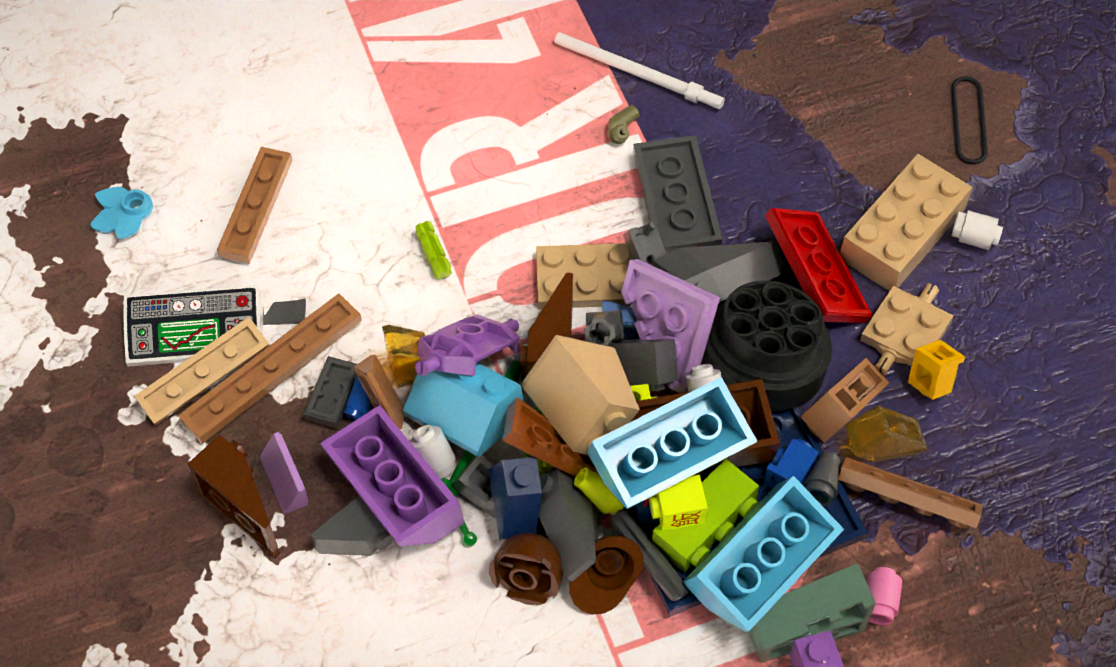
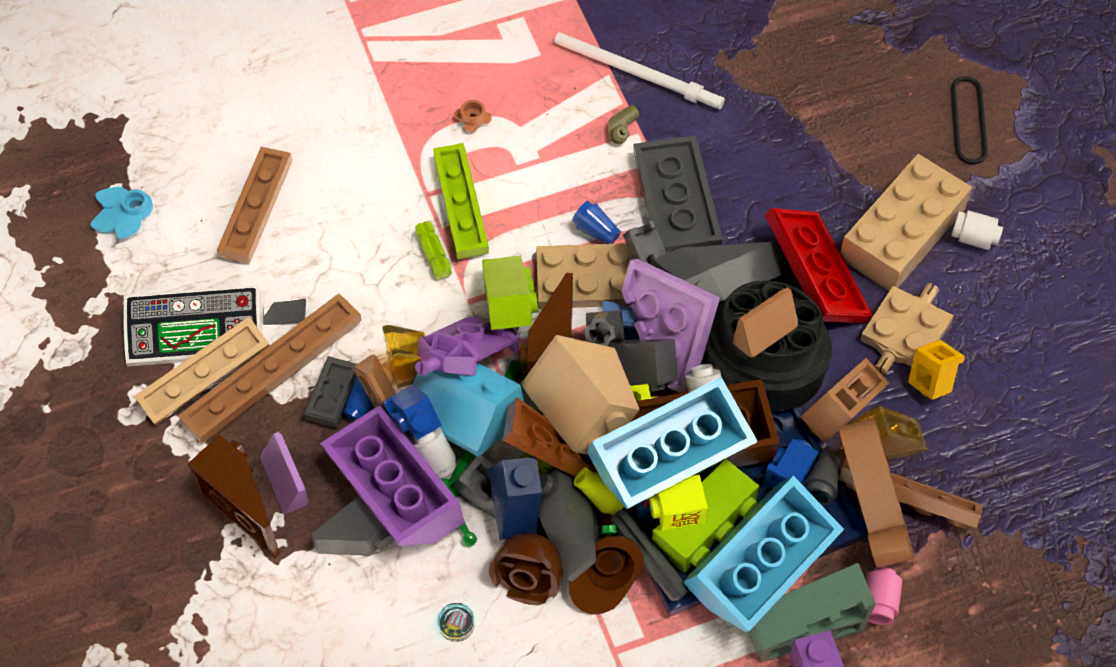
none -> blue brick [383,384,442,440]
none -> lime plate [433,143,489,260]
none -> clear light blue tile [437,603,475,642]
none -> nougat plate [455,99,492,132]
none -> lime brick [482,256,538,330]
none -> blue cone [572,201,621,244]
none -> green hinge [599,525,617,538]
none -> medium nougat slope [733,288,798,358]
none -> medium nougat beam [839,418,914,568]

